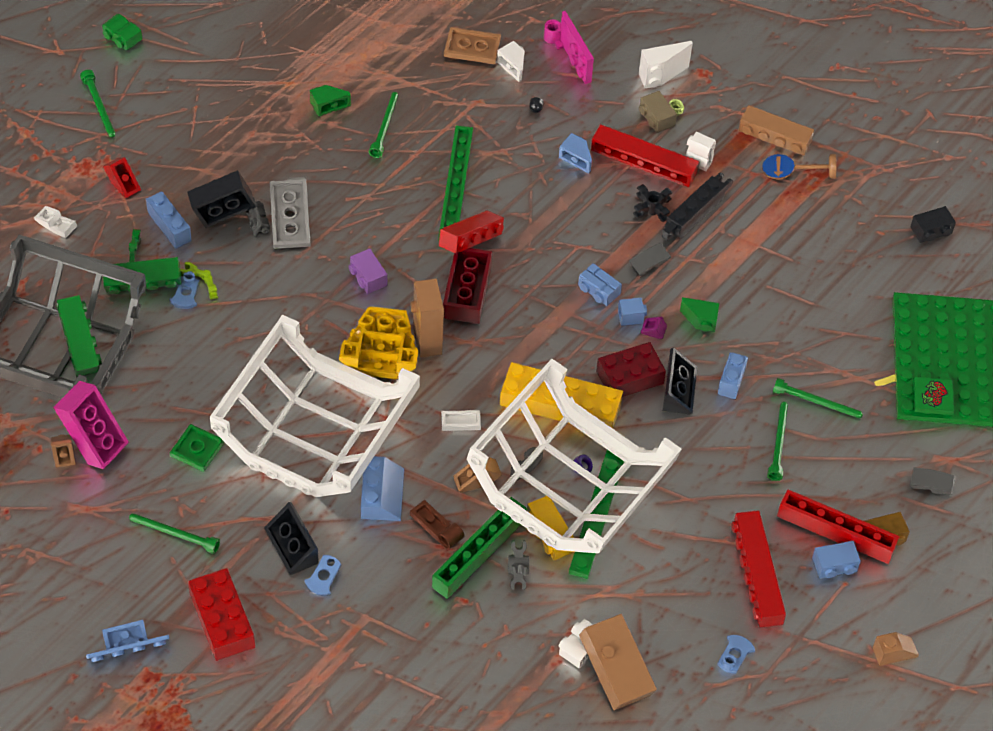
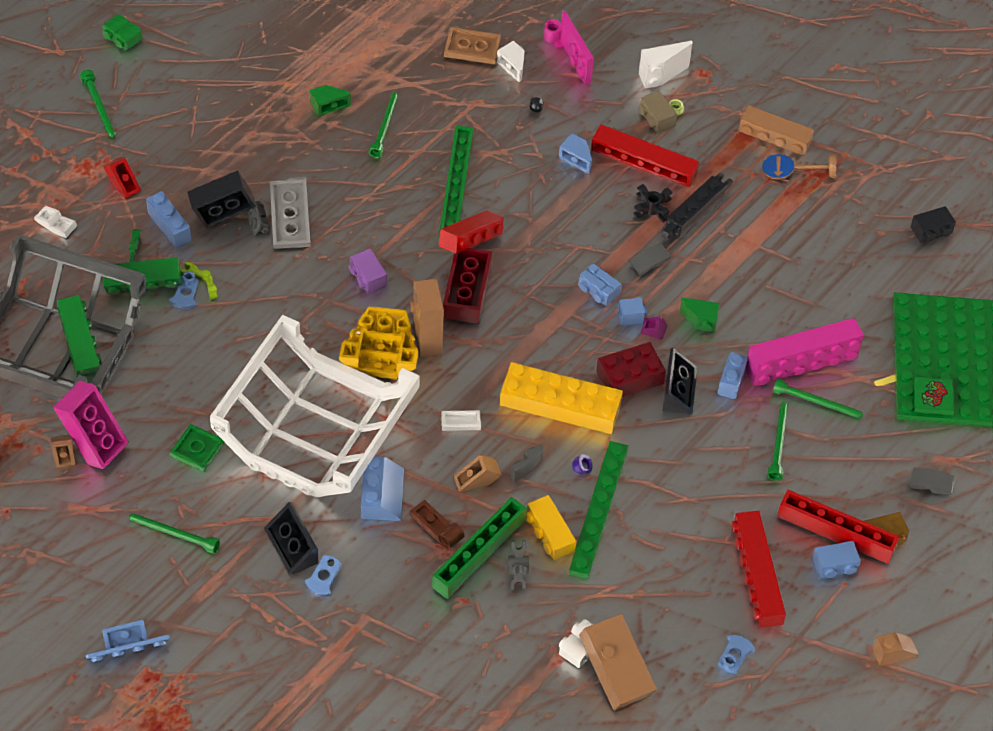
red brick [188,568,255,661] -> none
white window [467,359,682,553] -> none
white brick [685,132,716,171] -> none
none -> dark pink brick [746,318,864,386]

